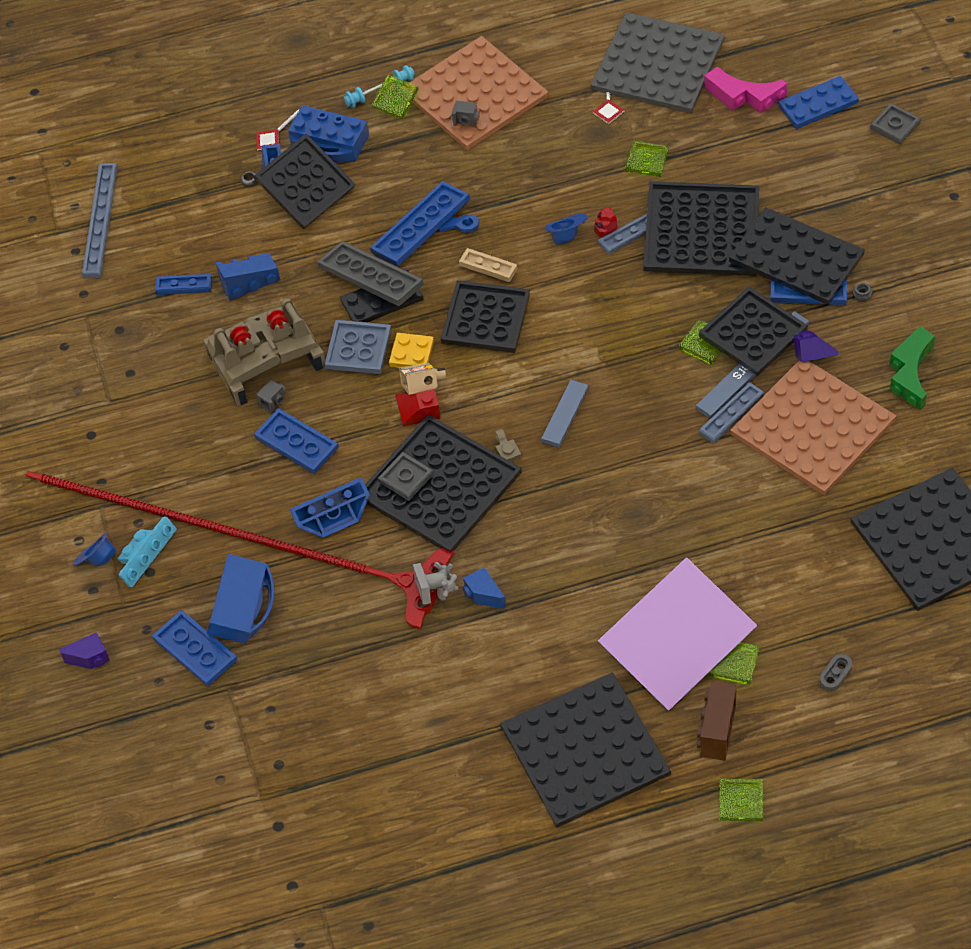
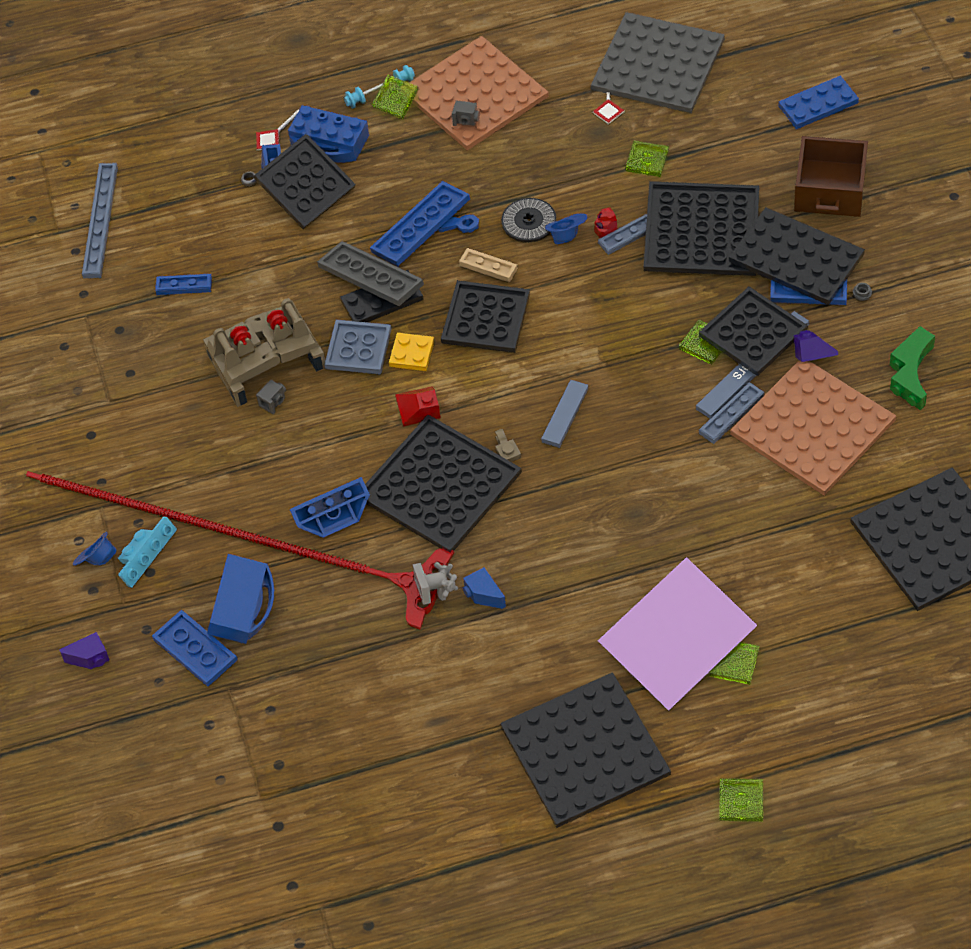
blue wedge [216,253,280,301] -> none
blue plate [254,408,339,474] -> none
dark grey tile [378,452,434,501] -> none
tan torso [399,363,446,395] -> none
reddish brown brick [697,681,737,761] -> none
dark pink arch [704,67,787,114] -> none
dark grey plate [820,654,852,691] -> none
dark grey tile [870,103,921,144] -> none
none -> piece [501,198,556,242]
none -> reddish brown container [794,136,868,217]

